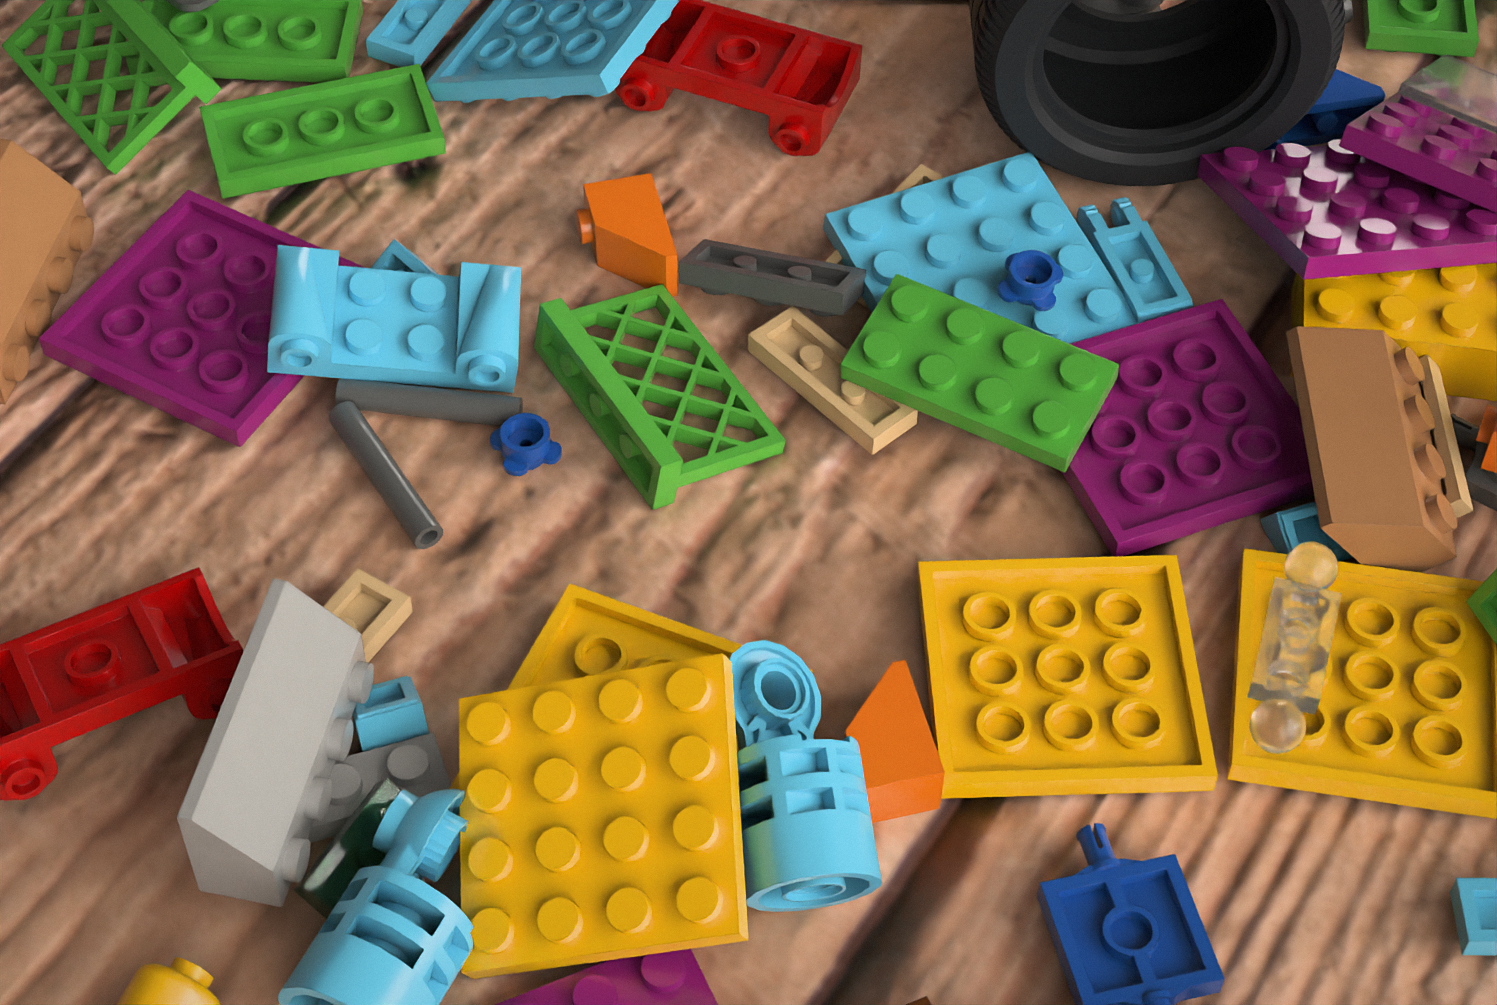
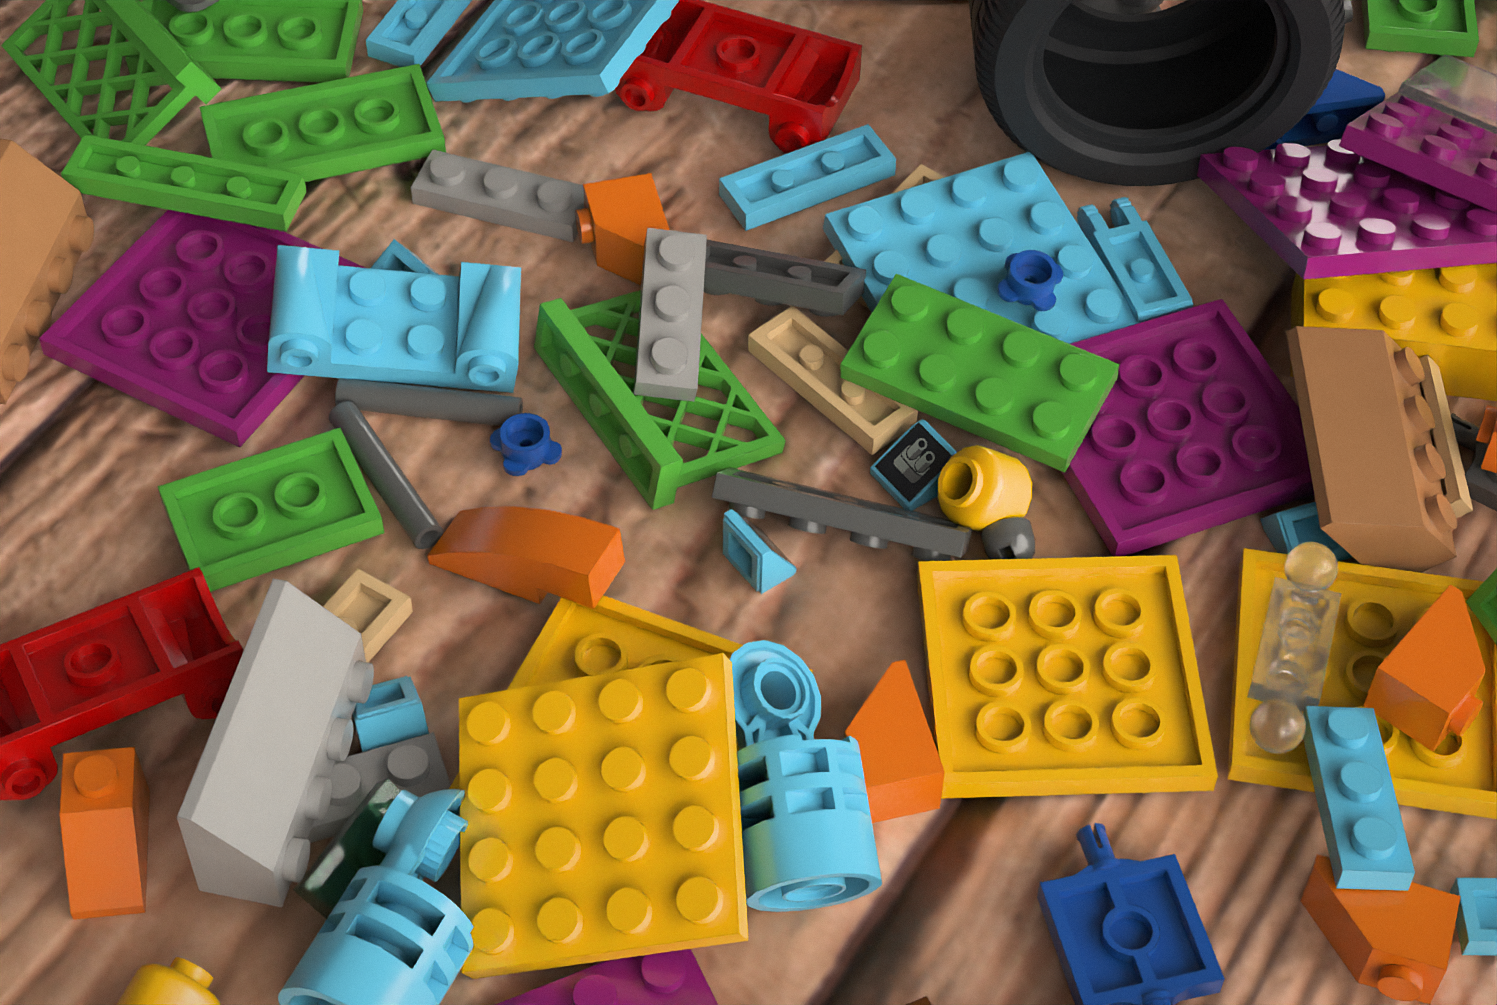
none -> orange slope [59,747,150,920]
none -> bright green plate [61,134,307,232]
none -> bright green plate [158,427,384,592]
none -> light grey plate [411,149,584,242]
none -> orange slope [427,506,625,609]
none -> light grey plate [633,228,707,402]
none -> dark grey plate [712,467,973,561]
none -> medium azure plate [719,124,896,231]
none -> medium azure slope [723,509,796,594]
none -> slope [870,419,957,511]
none -> yellow head [938,445,1032,532]
none -> dark grey hinge [981,517,1036,560]
none -> medium azure plate [1300,706,1415,891]
none -> orange slope [1301,854,1461,1005]
none -> orange slope [1363,584,1486,752]

